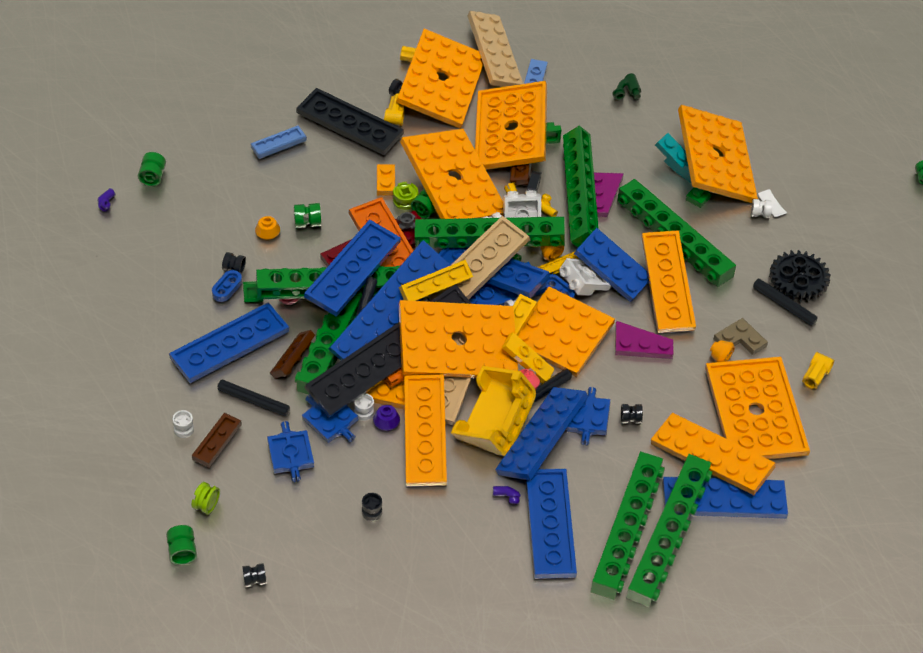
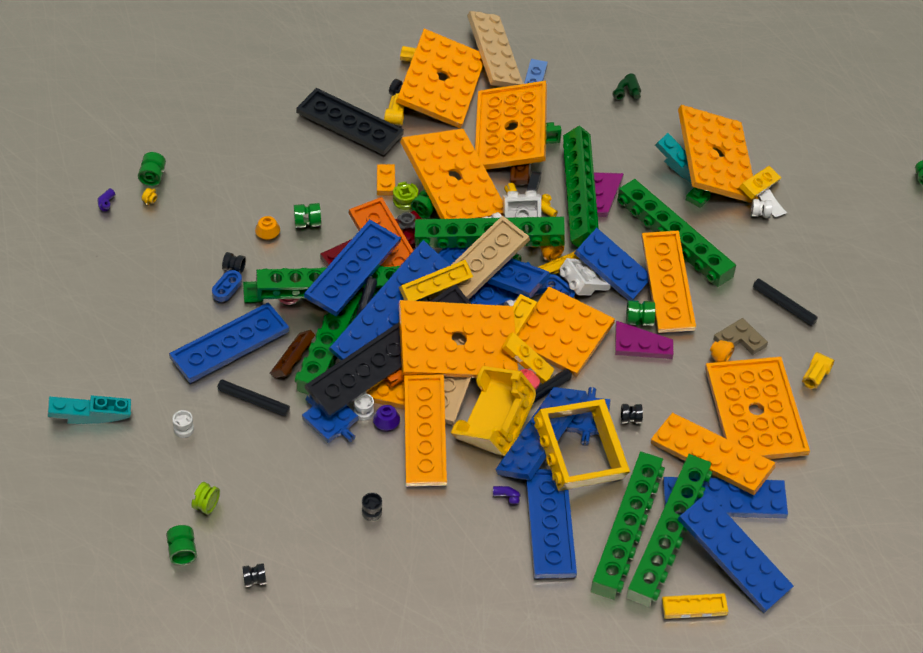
reddish brown plate [192,412,242,468] -> none
medium blue plate [251,125,307,159] -> none
blue plate [267,421,314,482] -> none
black gear [769,250,831,302] -> none
none -> teal slope [48,395,131,424]
none -> yellow plate [142,188,158,205]
none -> yellow window [533,399,630,491]
none -> green wheel [626,300,655,326]
none -> yellow plate [661,593,728,619]
none -> blue plate [678,493,794,613]
none -> yellow plate [740,166,781,199]

